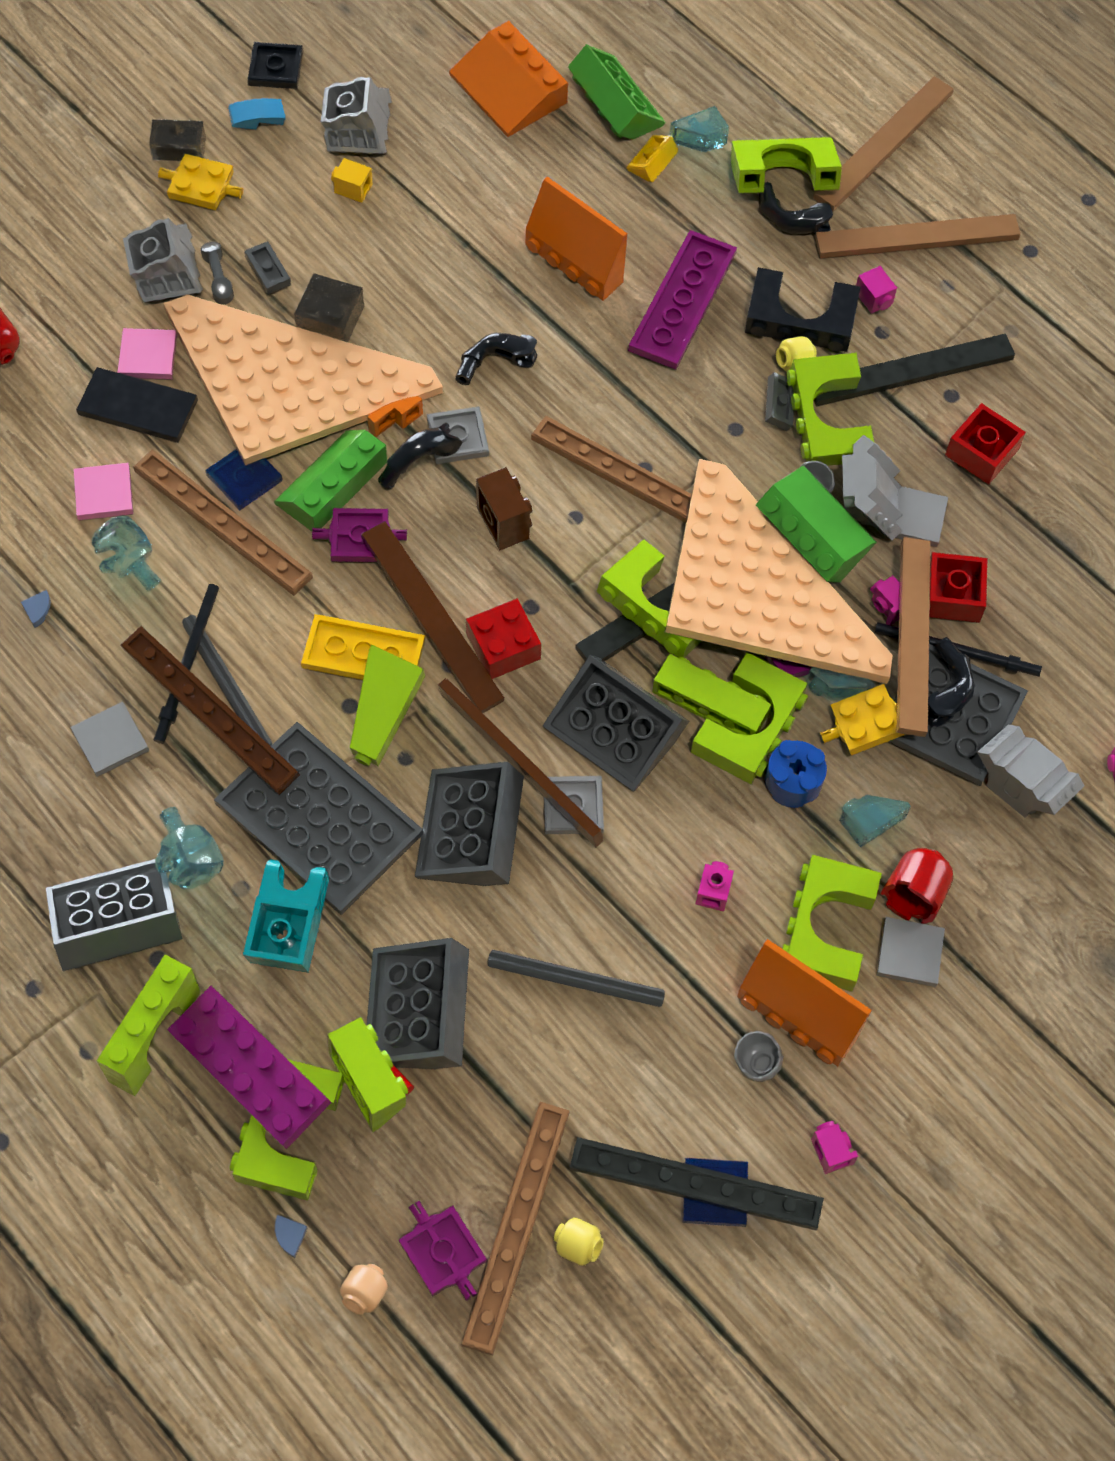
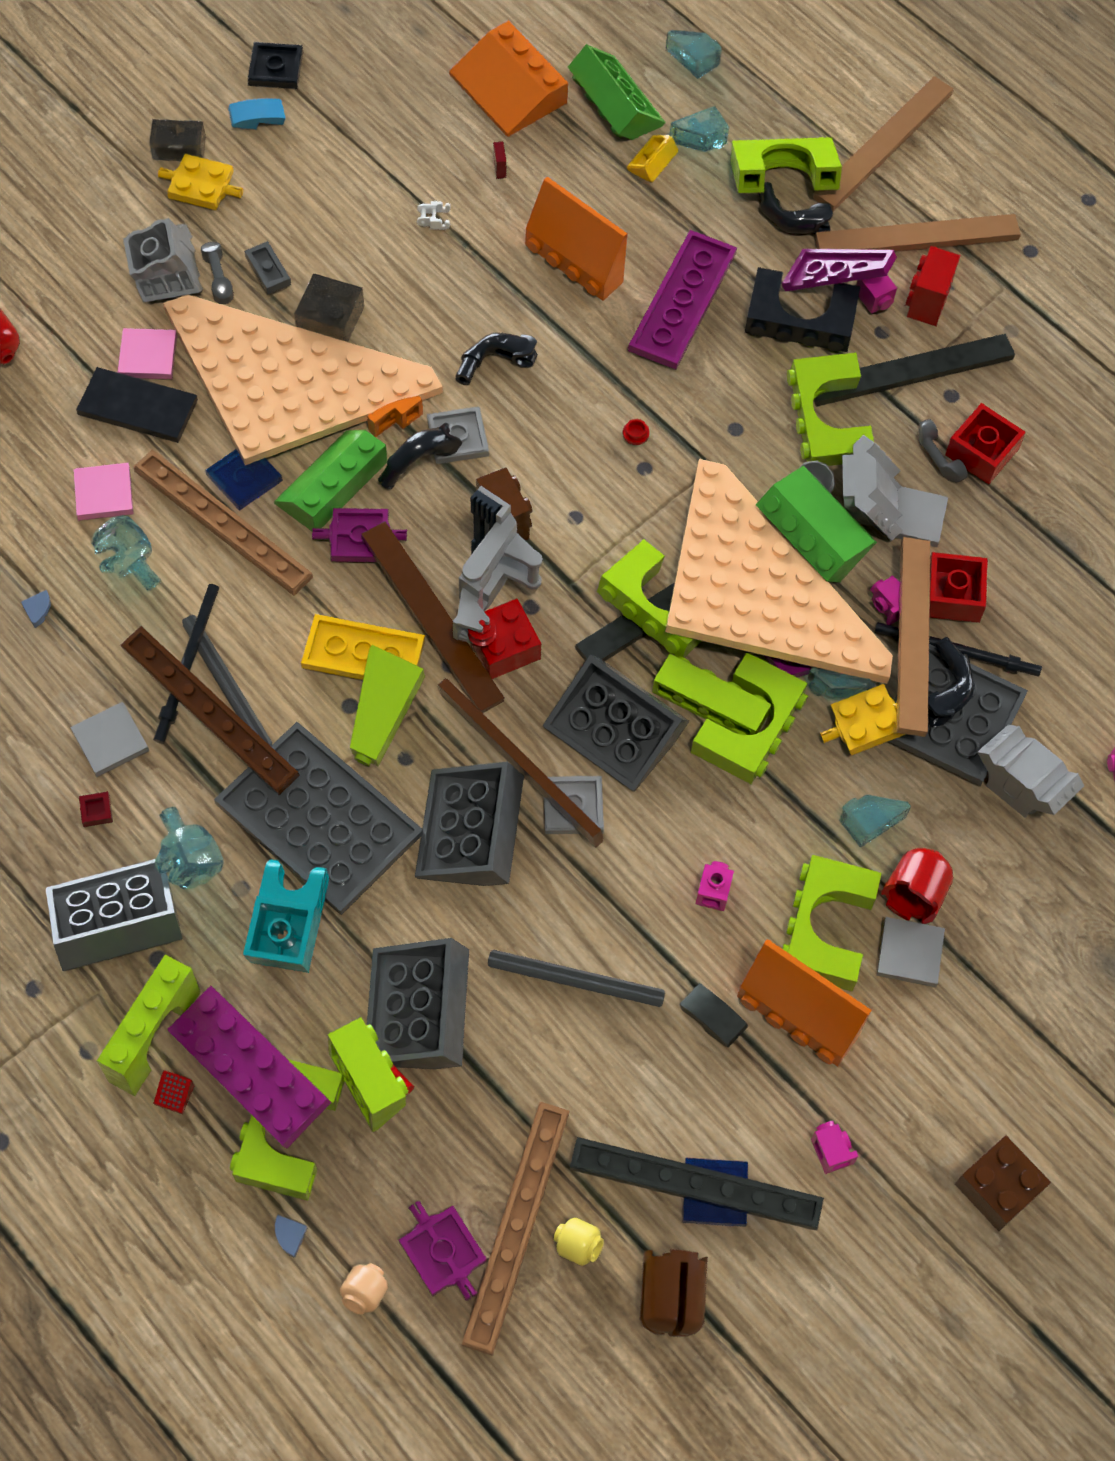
light grey slope [321,77,392,154] -> none
yellow brick [331,158,373,203] -> none
medium nougat tile [531,416,692,523] -> none
light grey hair [734,1031,784,1082] -> none
dark grey plate [765,372,794,431] -> none
blue brick [765,740,827,808] -> none
light yellow head [776,336,817,372] -> none
none -> dark red tile [79,791,113,827]
none -> red slope [153,1070,195,1115]
none -> white piece [417,201,451,230]
none -> light grey container [453,486,542,647]
none -> dark red tile [493,141,506,179]
none -> red plate [623,419,650,445]
none -> reddish brown cylinder [640,1249,708,1337]
none -> clear light blue slope [666,30,722,79]
none -> pearl dark grey slope [680,983,748,1048]
none -> magenta wing [782,249,897,292]
none -> red brick [905,246,961,326]
none -> dark grey bar [918,419,968,483]
none -> reddish brown brick [955,1135,1051,1231]

